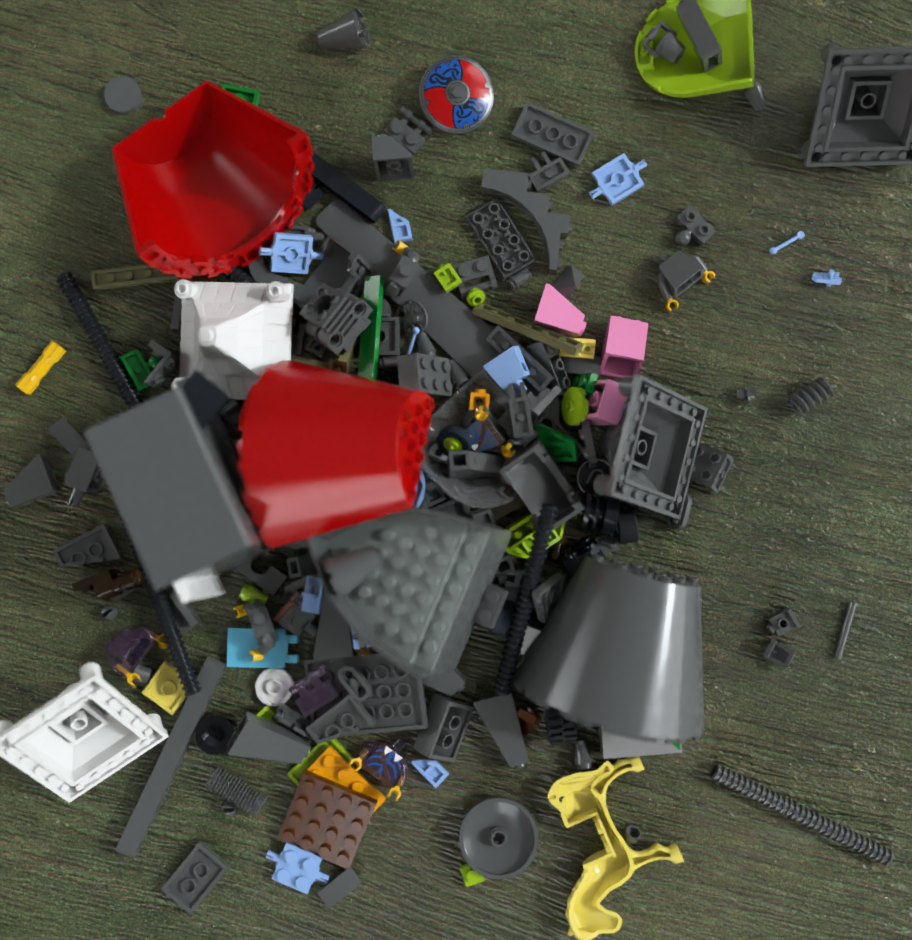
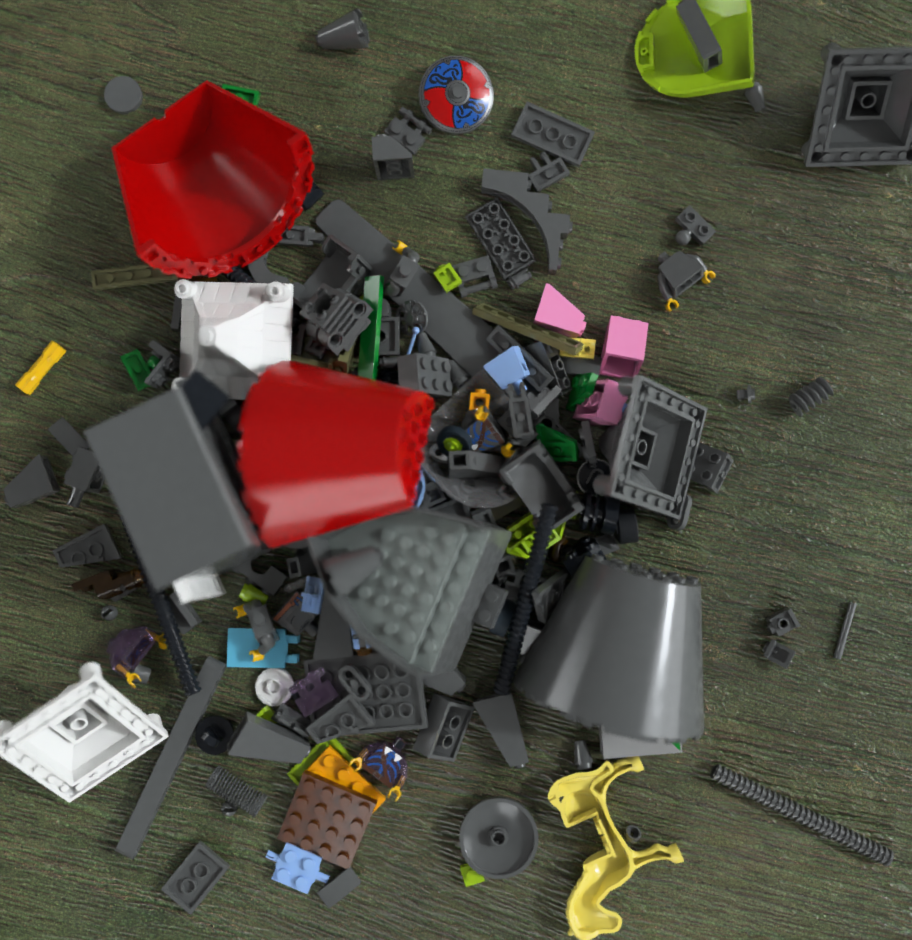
black piece [56,272,144,410] -> none
light yellow plate [141,660,187,716] -> none
light blue plate [259,232,324,274] -> none
black beam [311,152,387,224] -> none
light blue tile [387,209,413,244] -> none
light blue tile [410,759,449,788] -> none
lime plate [466,288,485,307] -> none
reddish brown plate [517,707,542,735] -> none
black tyre [544,706,577,746] -> none
dark grey slope [552,265,585,299] -> none
lime plate [561,387,589,426] -> none
light blue plate [589,153,647,206] -> none
dark grey piece [642,22,686,64] -> none
light blue hinge [769,231,805,254] -> none
light blue piece [812,270,842,287] -> none

